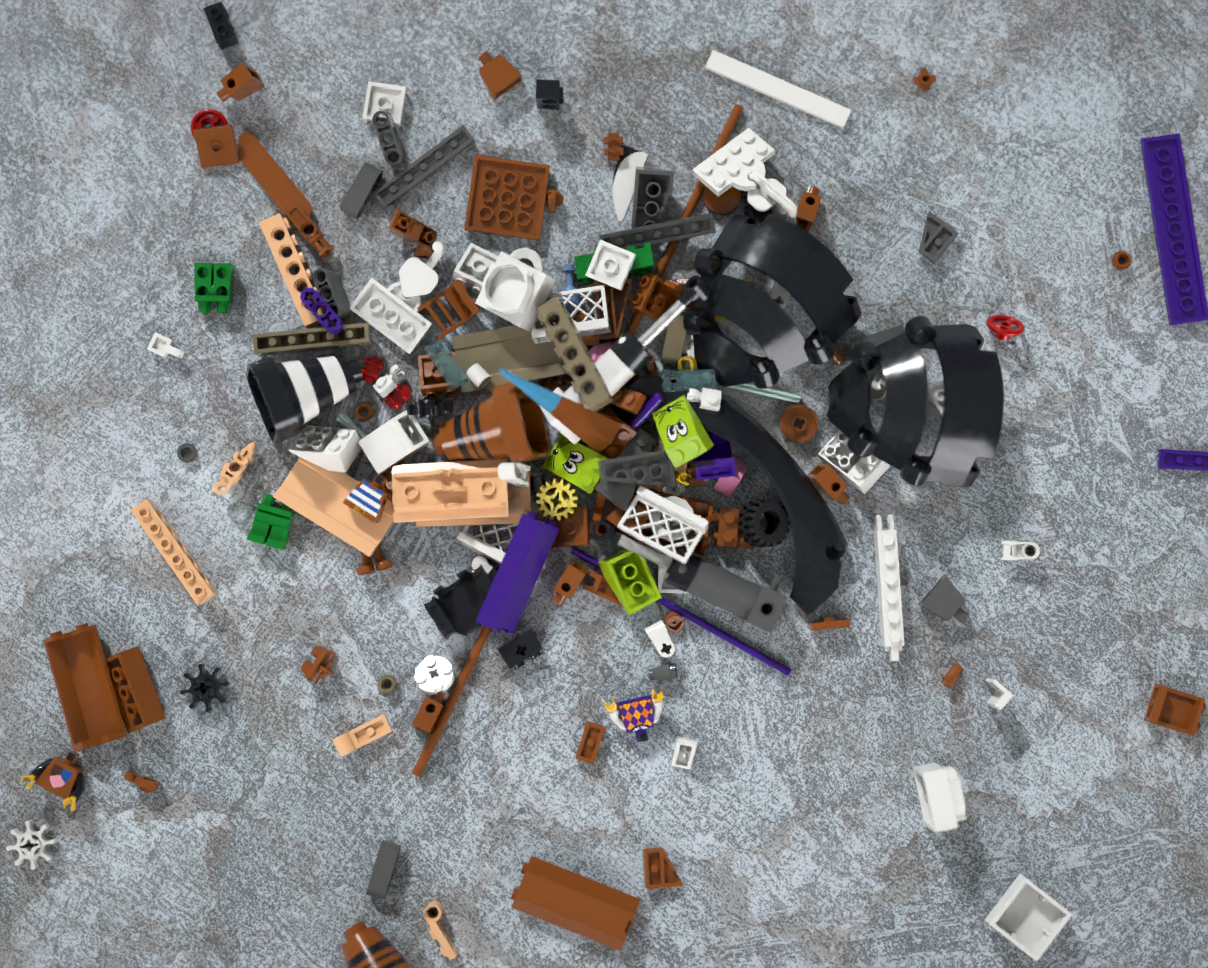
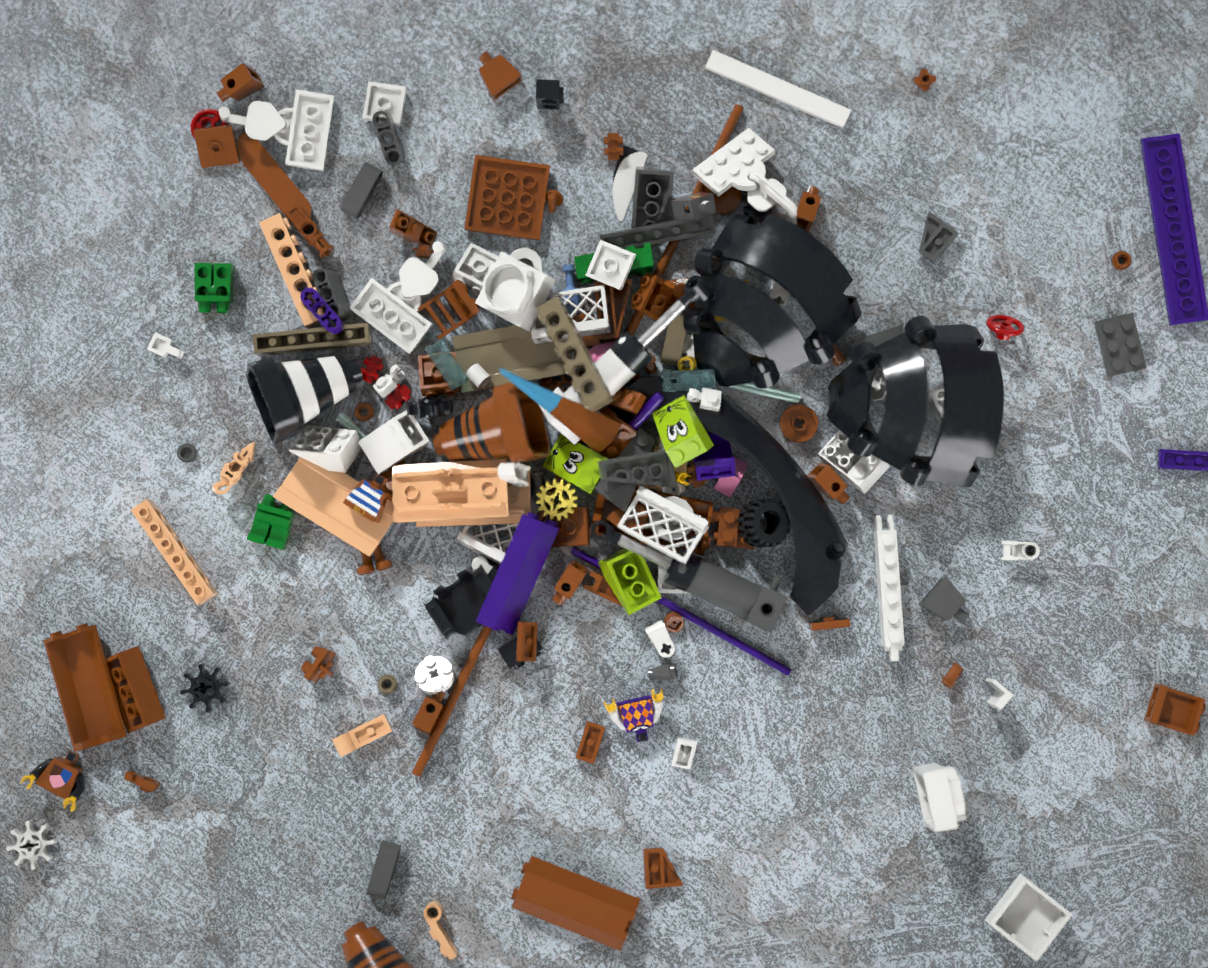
black brick [204,2,239,50] -> none
dark grey plate [373,125,475,209] -> none
none -> white plate [219,89,334,171]
none -> dark orange plate [516,622,538,661]
none -> dark grey torso [671,192,716,219]
none -> dark grey plate [1094,313,1147,377]

